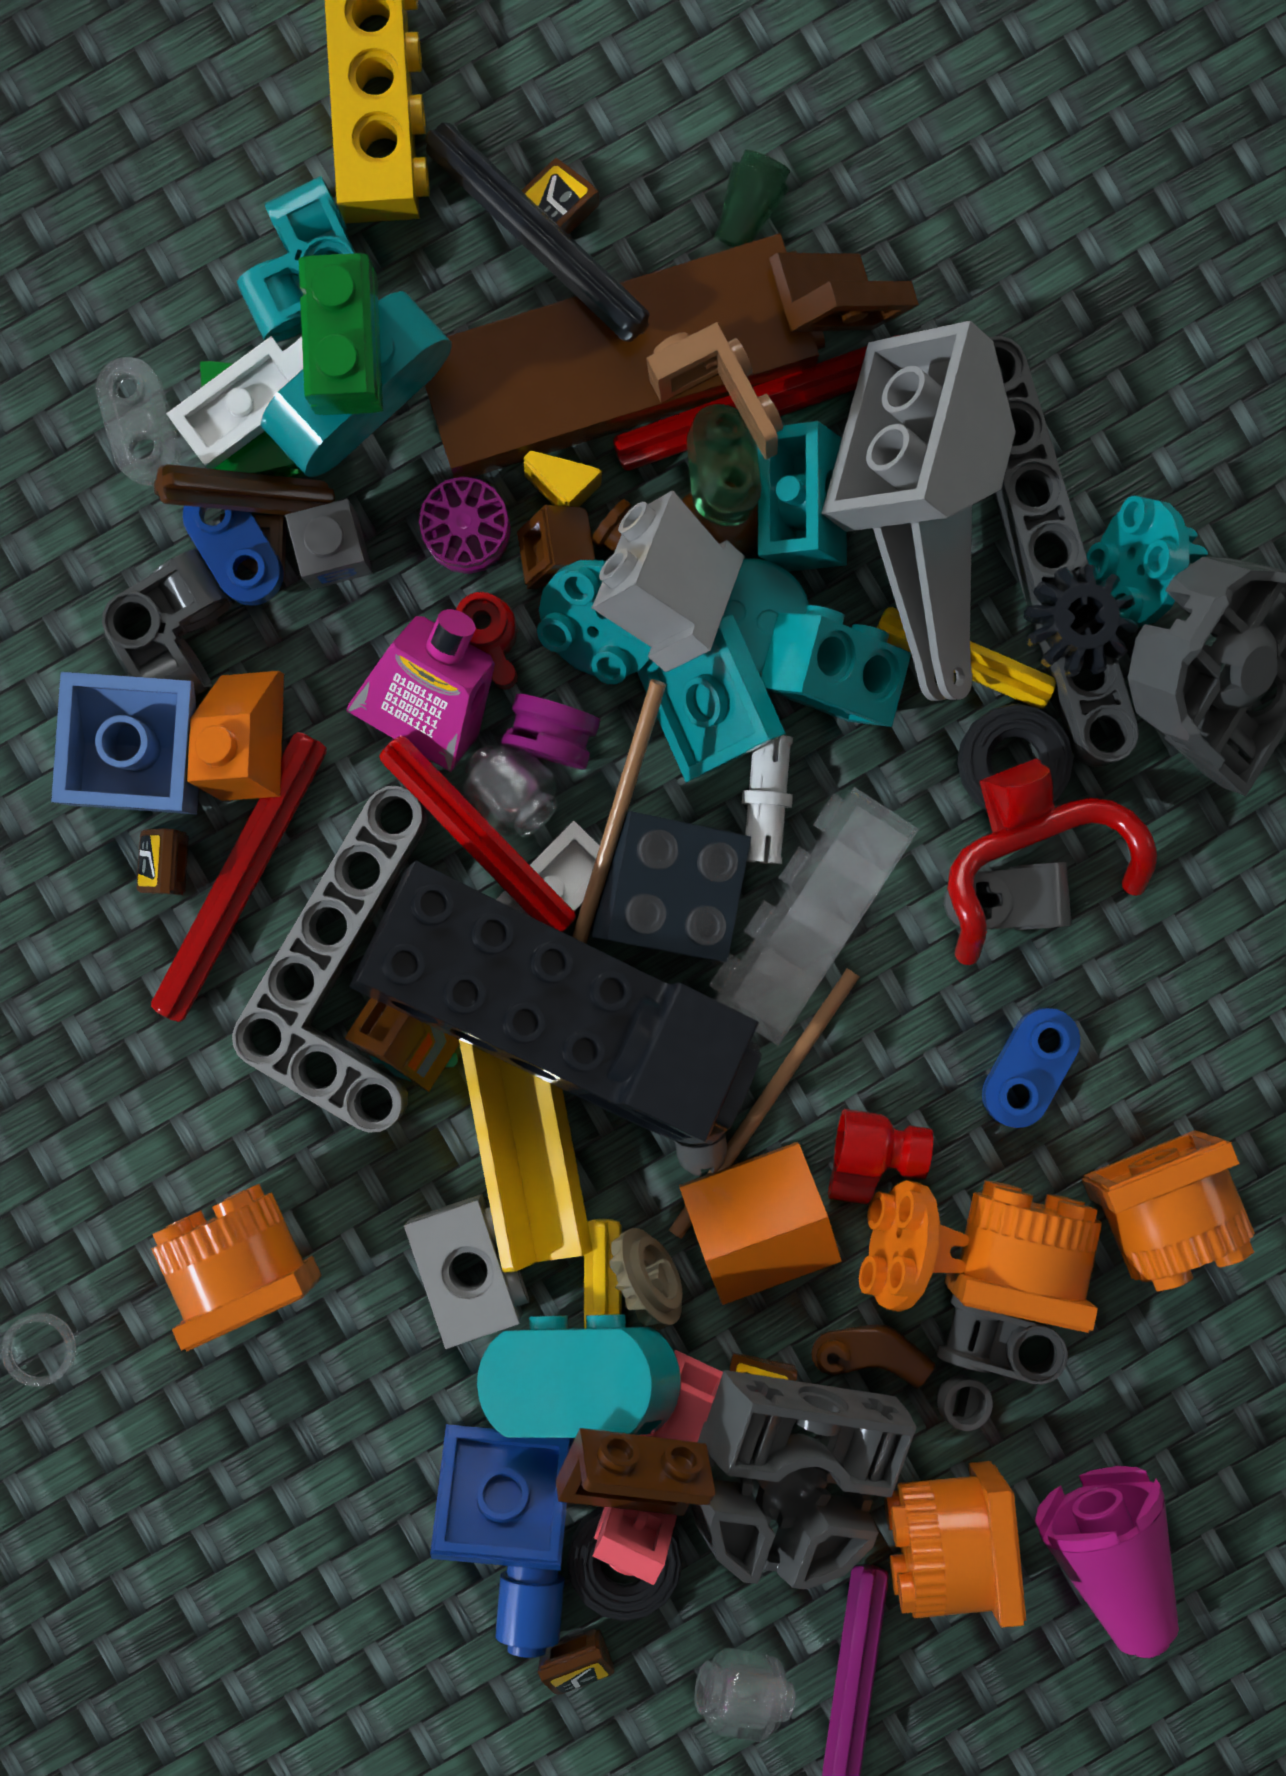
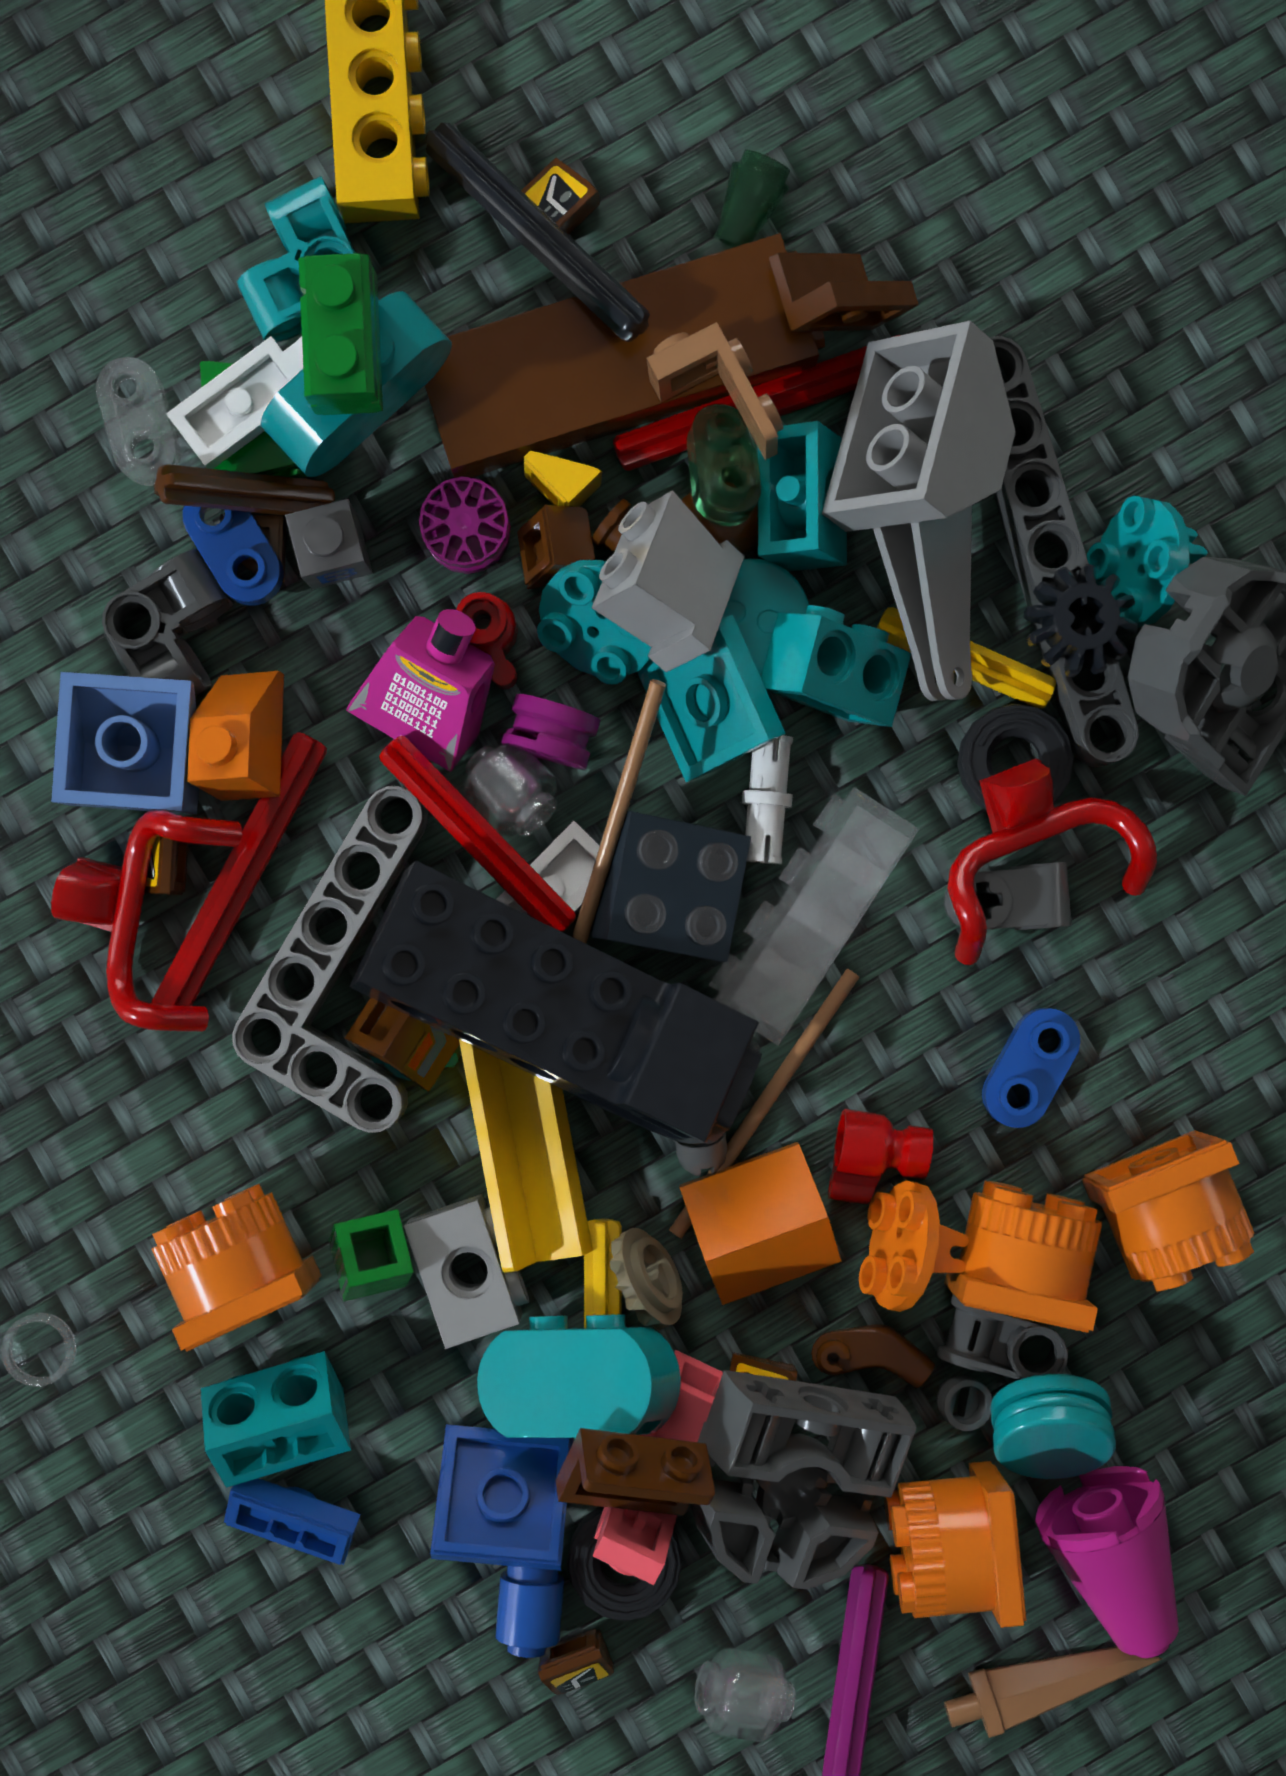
none -> red piece [51,809,242,1032]
none -> teal brick [201,1351,351,1488]
none -> blue plate [223,1478,361,1565]
none -> green brick [329,1209,413,1302]
none -> medium nougat bar [944,1646,1162,1738]
none -> teal head [990,1374,1116,1479]

